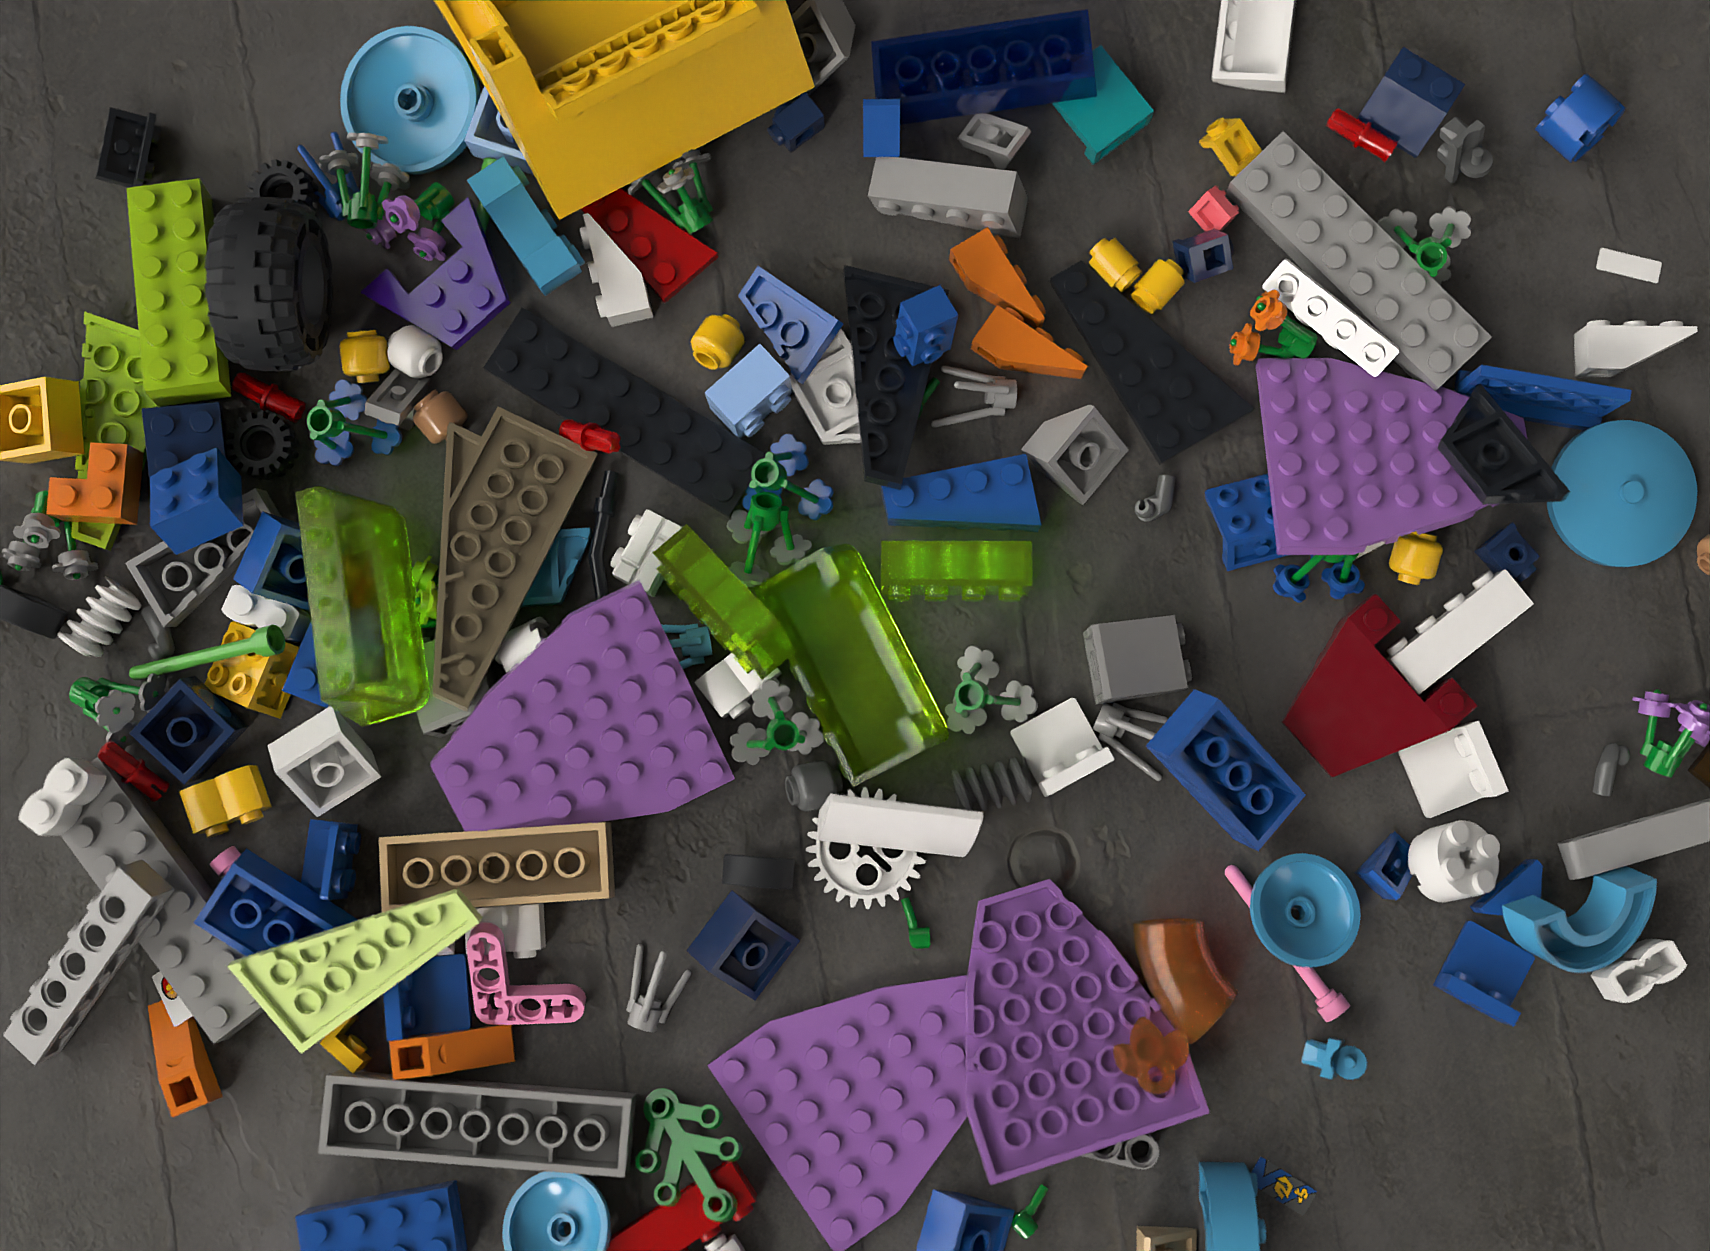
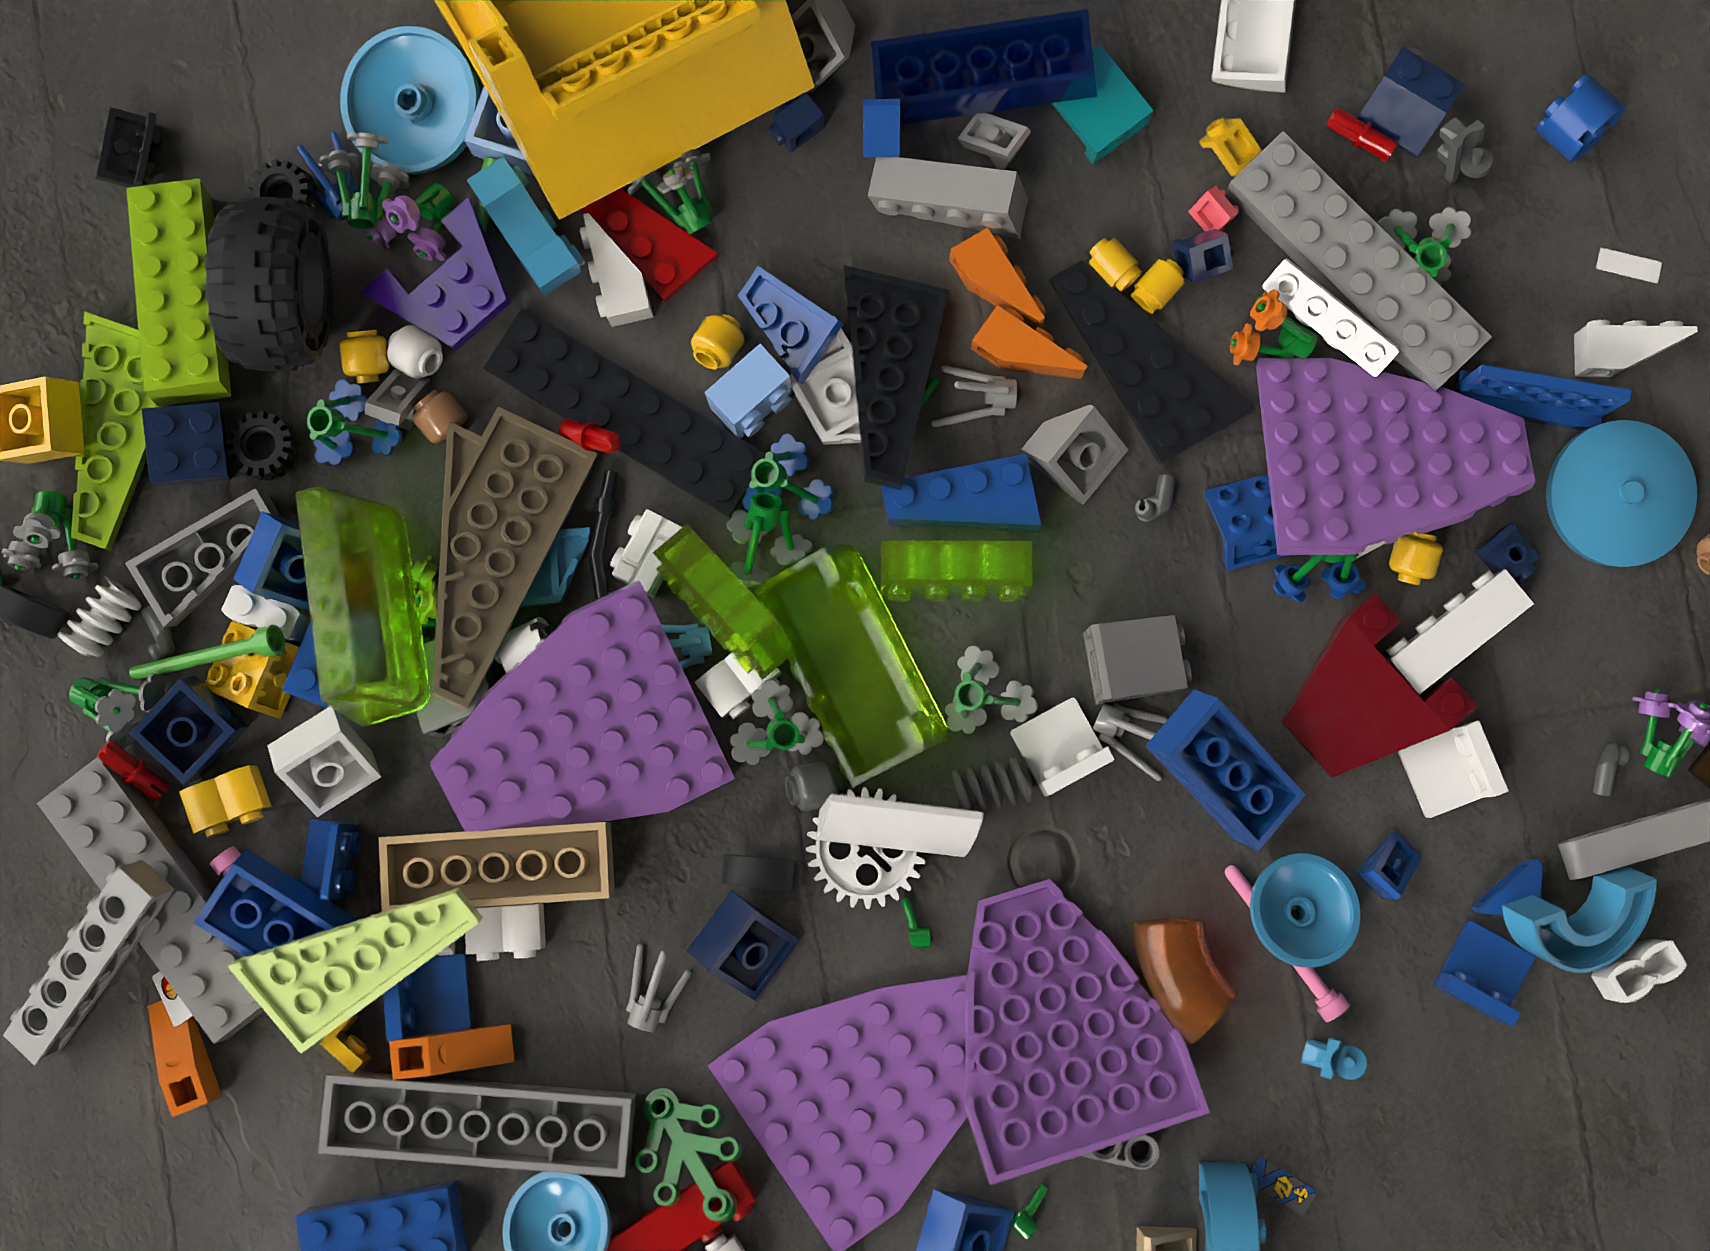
white brick [19,758,106,836] -> none
orange brick [46,442,144,525] -> none
blue brick [150,447,244,555] -> none
red axle [232,373,306,423] -> none
bright pink beam [467,922,586,1025] -> none
blue brick [893,285,958,367] -> none
clear orange plate [1113,1016,1189,1094] -> none
white brick [1408,820,1500,902] -> none
black wing [1437,384,1570,504] -> none

